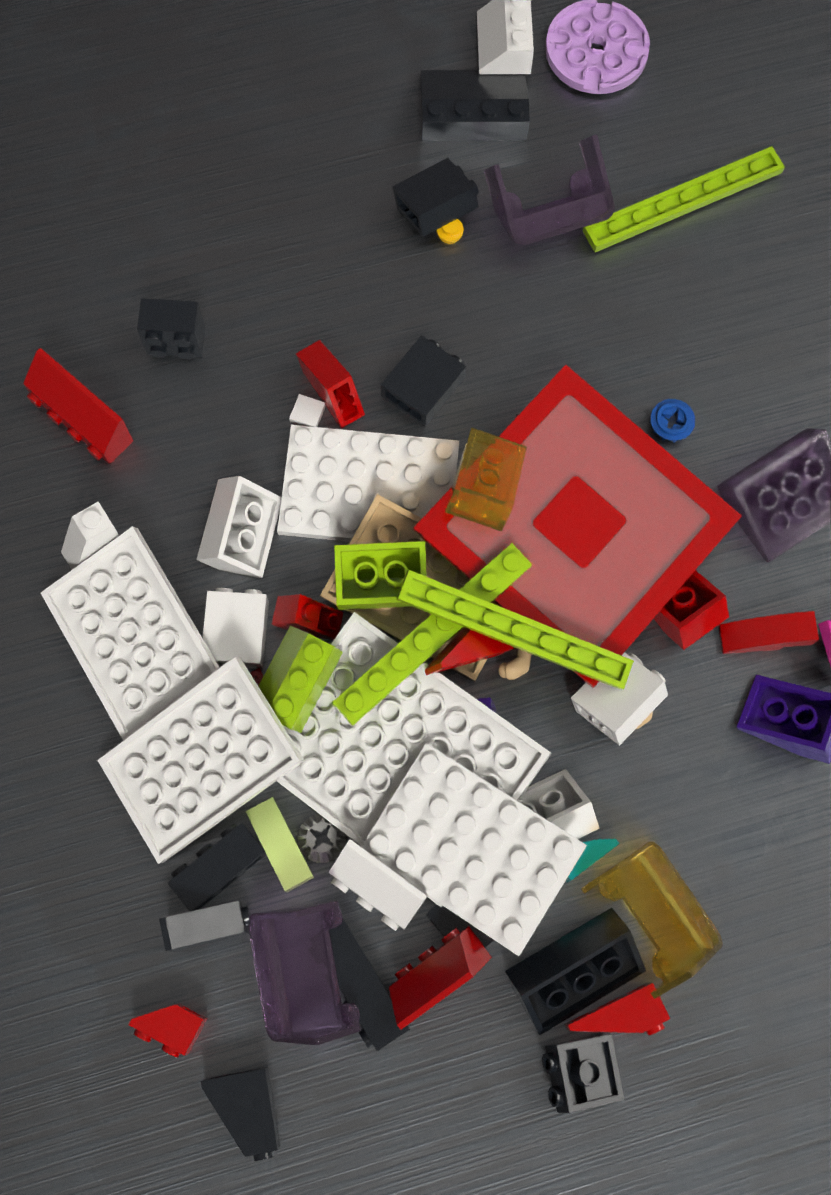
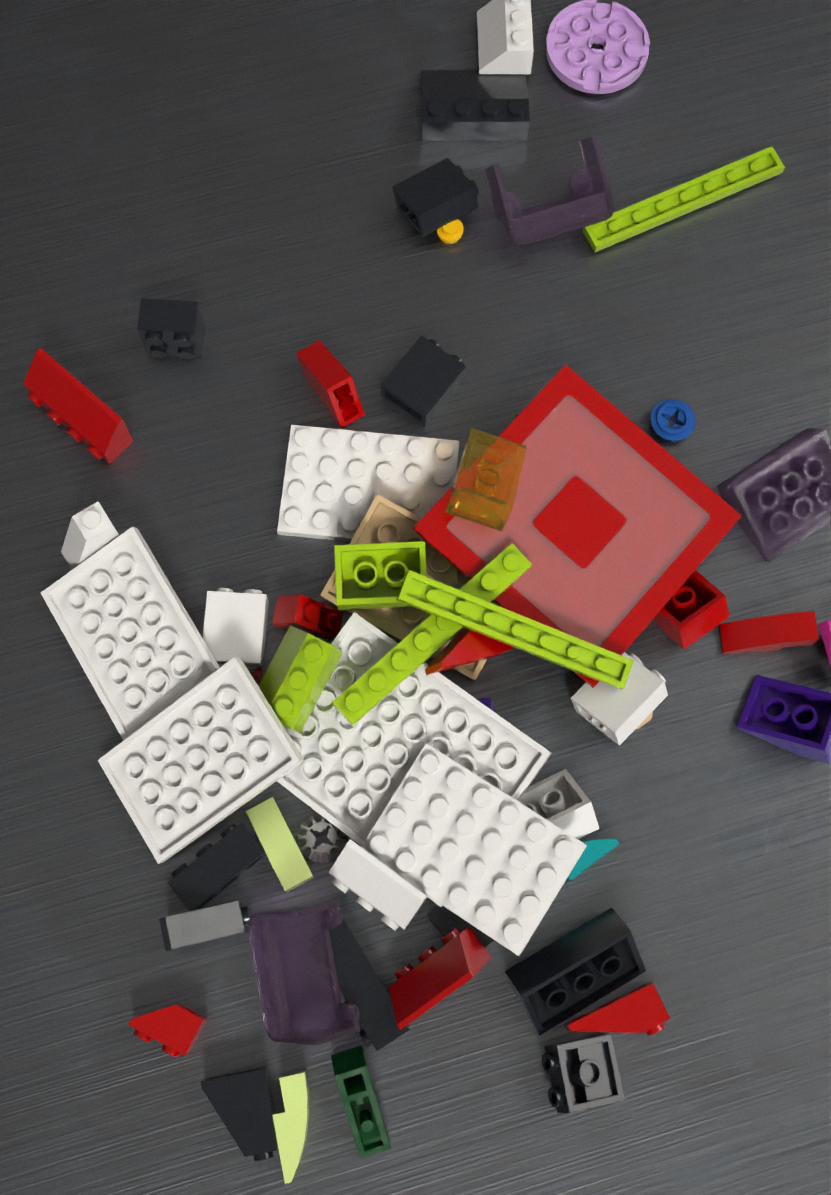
white slope [196,476,282,578] -> none
white tile [289,394,326,427] -> none
tan arm [498,649,532,680] -> none
clear yellow windscreen [581,841,723,999] -> none
none -> yellowish green slope [272,1070,309,1184]
none -> dark green slope [331,1045,391,1159]

